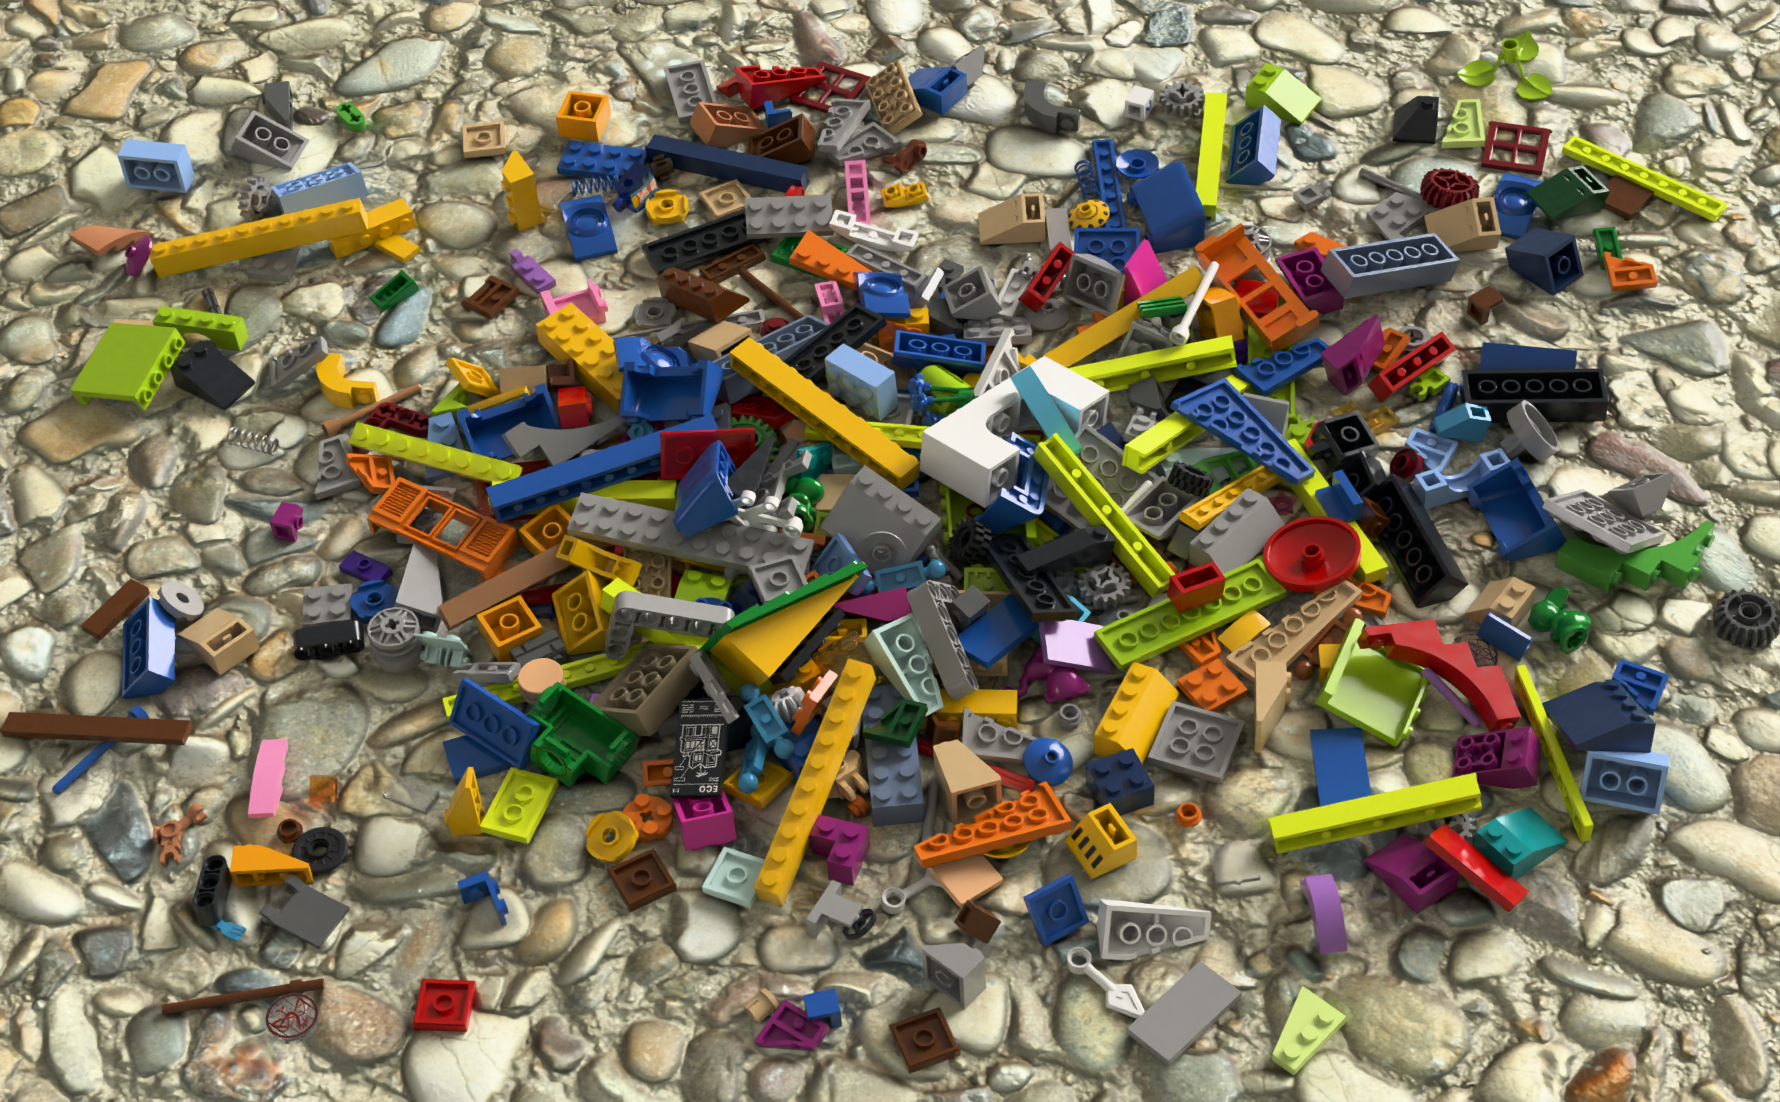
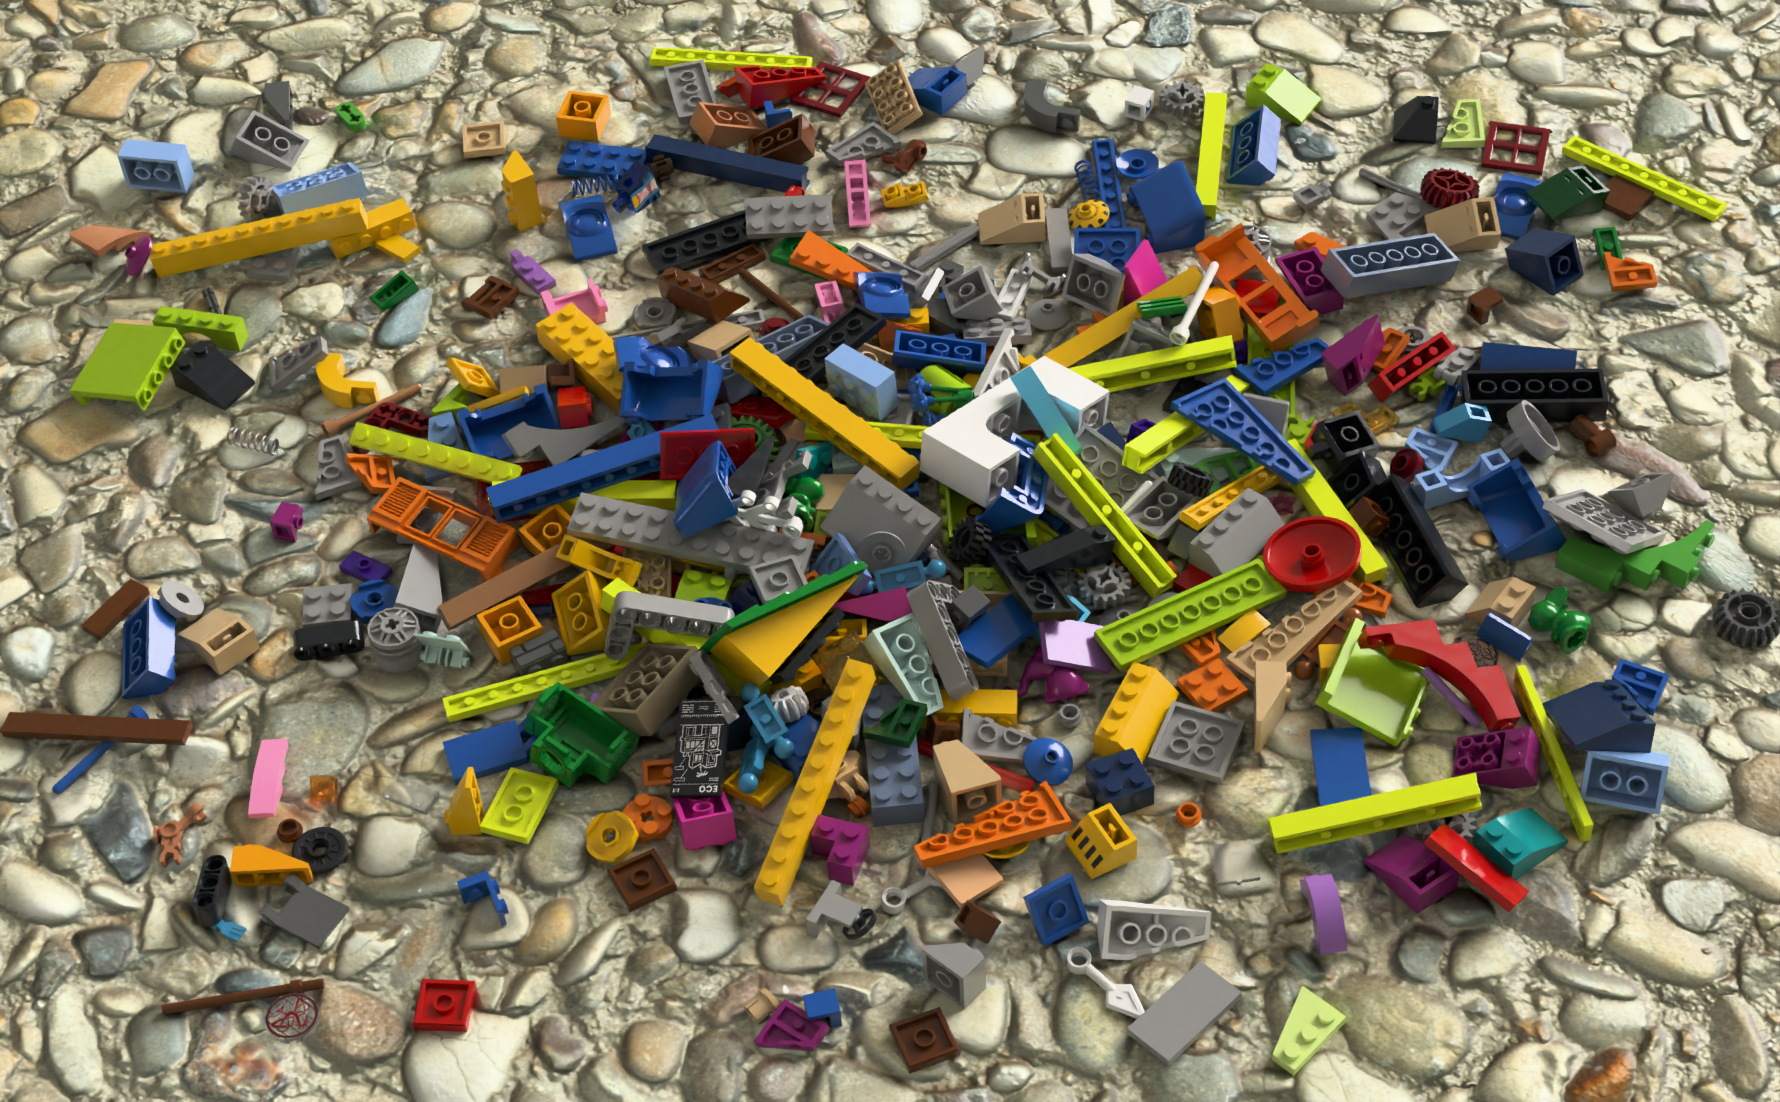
blue tile [448,678,540,770] -> none
light grey hinge [451,662,521,685] -> none
light nougat head [517,658,566,705] -> none
yellow plate [646,189,689,226] -> none
tan tile [699,179,751,220] -> none
light aqua plate [702,847,765,908] -> none
orange plate [791,670,838,736] -> none
light grey wing [818,98,871,154] -> none
white slope [829,210,919,252] -> none
red brick [1018,242,1076,313] -> none
light grey hinge [1123,407,1158,443] -> none
dark grey slope [1127,375,1168,422] -> none
red brick [1167,561,1226,613] -> none
blue panel [1315,470,1363,523] -> none
lime plant [1457,30,1552,101] -> none
none -> neon yellow tile [649,47,813,71]
none -> light grey axle [909,224,980,271]
none -> light grey plate [1433,347,1481,387]
none -> reddish brown piece [1569,414,1617,457]

